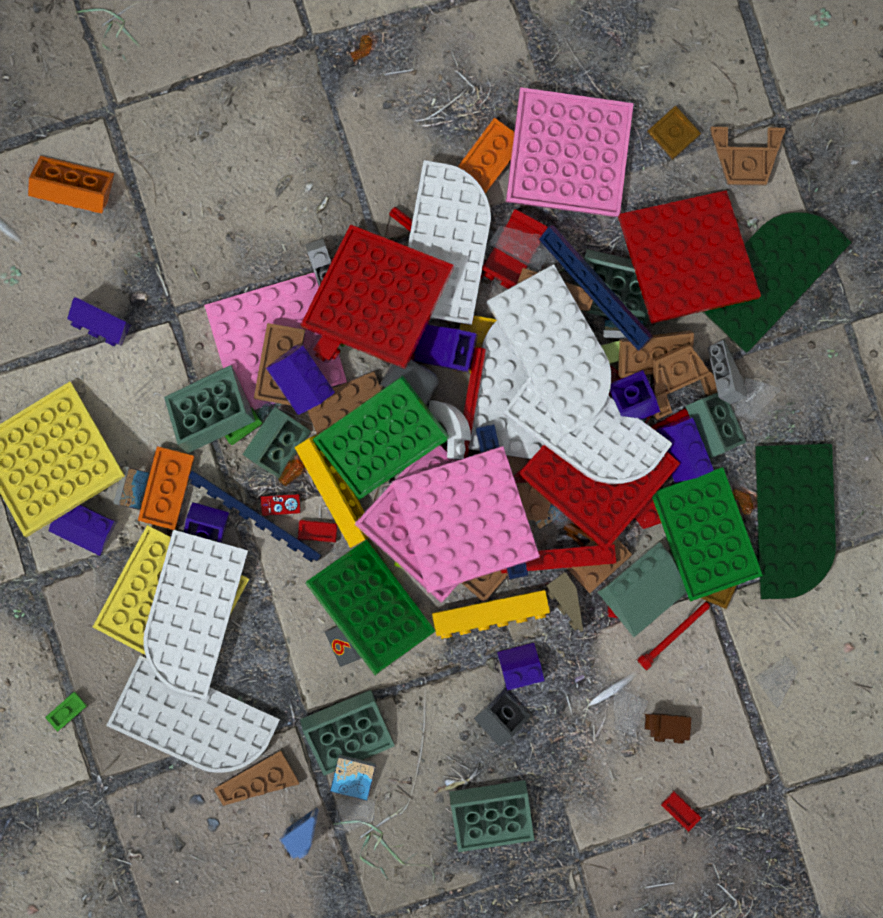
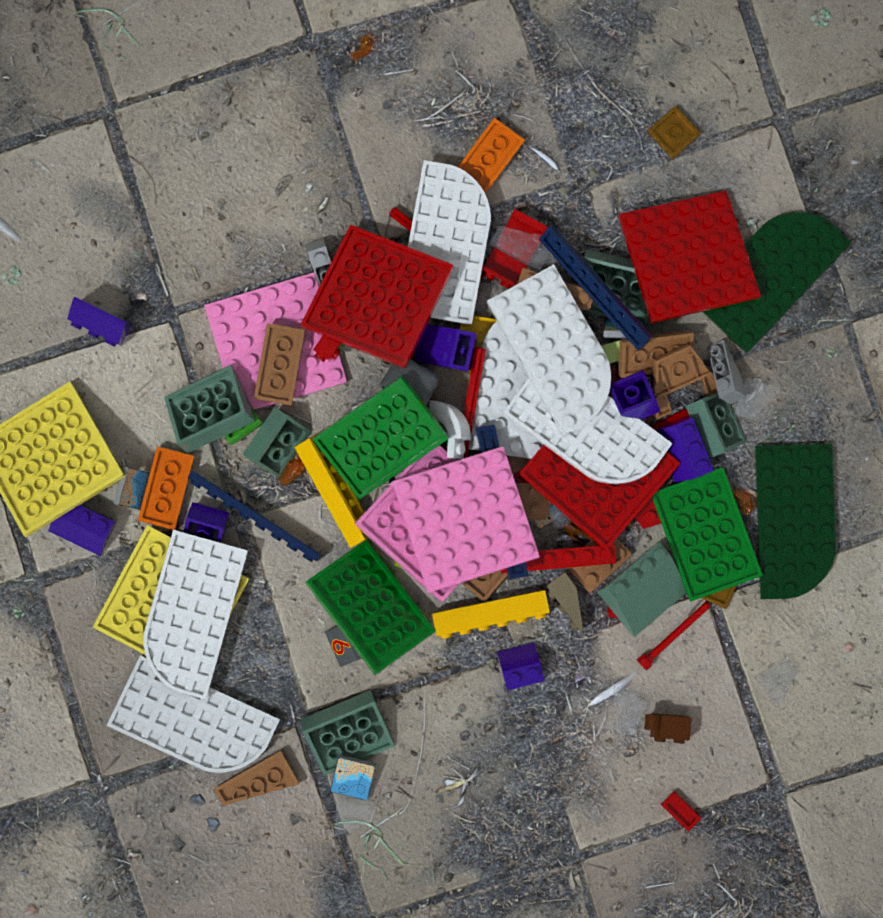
orange slope [28,156,114,214] -> none
bright green plate [45,692,87,732] -> none
clear light blue tile [257,402,275,421] -> none
tile [261,494,301,516] -> none
dark purple slope [266,345,335,415] -> none
medium blue slope [280,807,319,859] -> none
red tile [298,520,338,542] -> none
medium nougat plate [307,372,381,434] -> none
sand green slope [449,780,534,852] -> none
dark grey slope [473,688,531,746] -> none
bright pink plate [506,87,633,217] -> none
medium nougat wing [710,127,785,186] -> none

